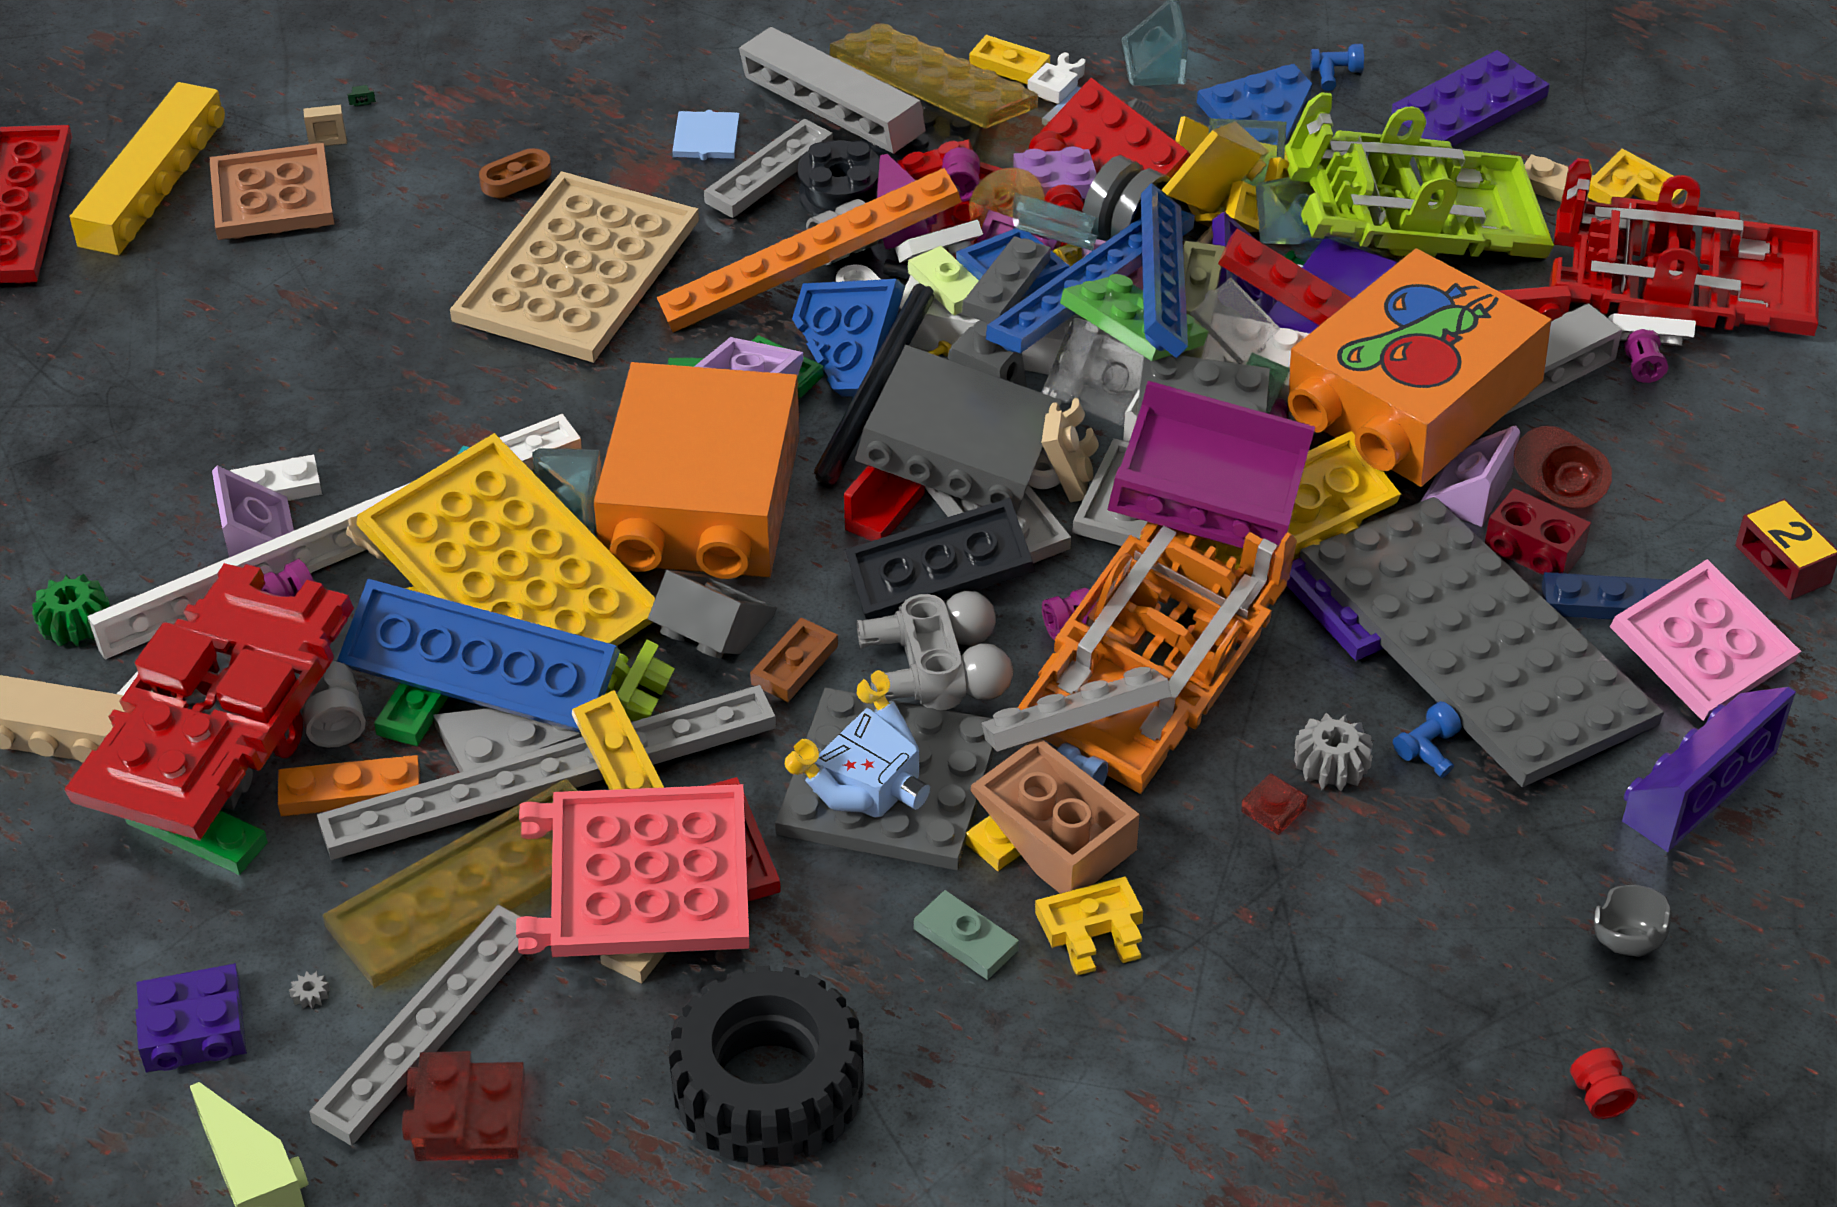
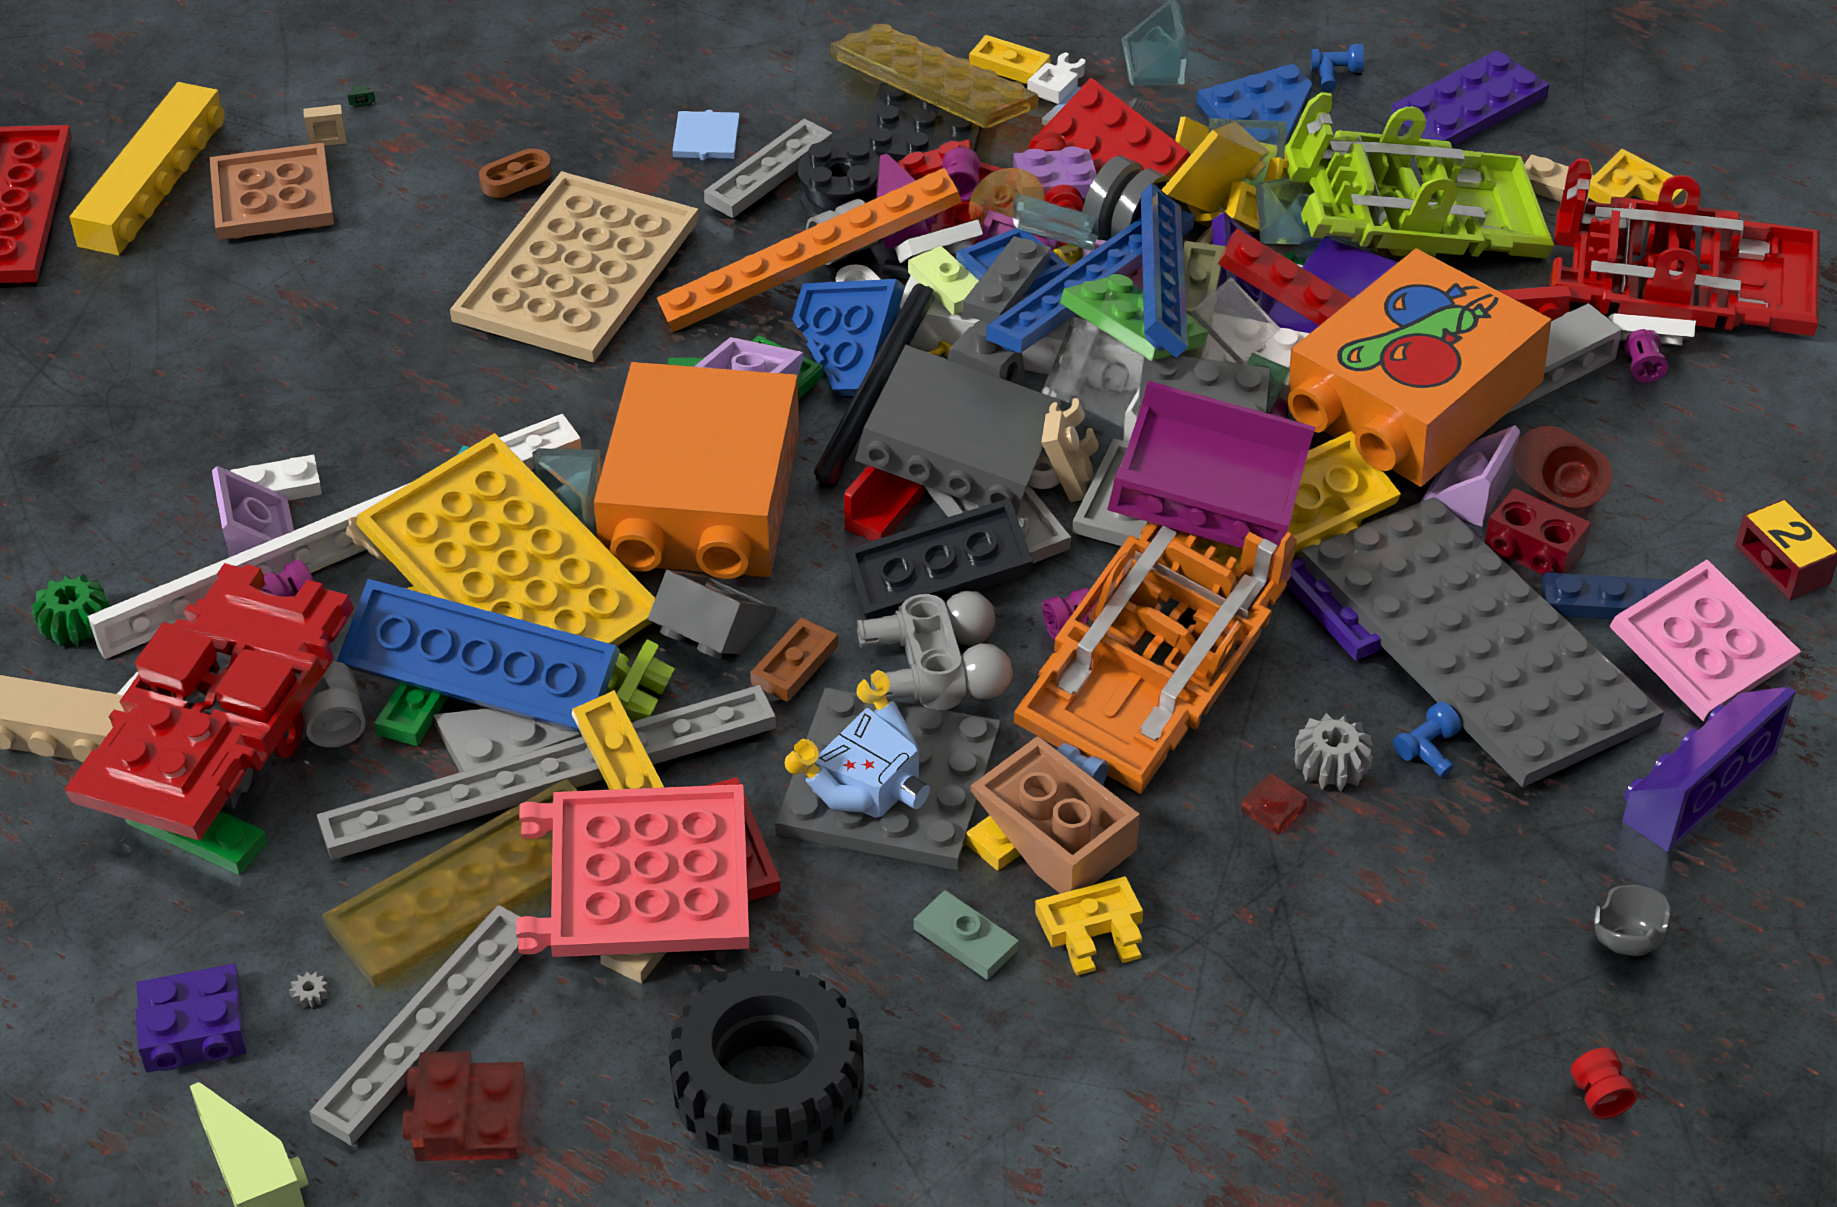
orange plate [278,755,421,816] -> none
light grey brick [739,27,926,154] -> none
light grey plate [981,667,1172,751] -> none

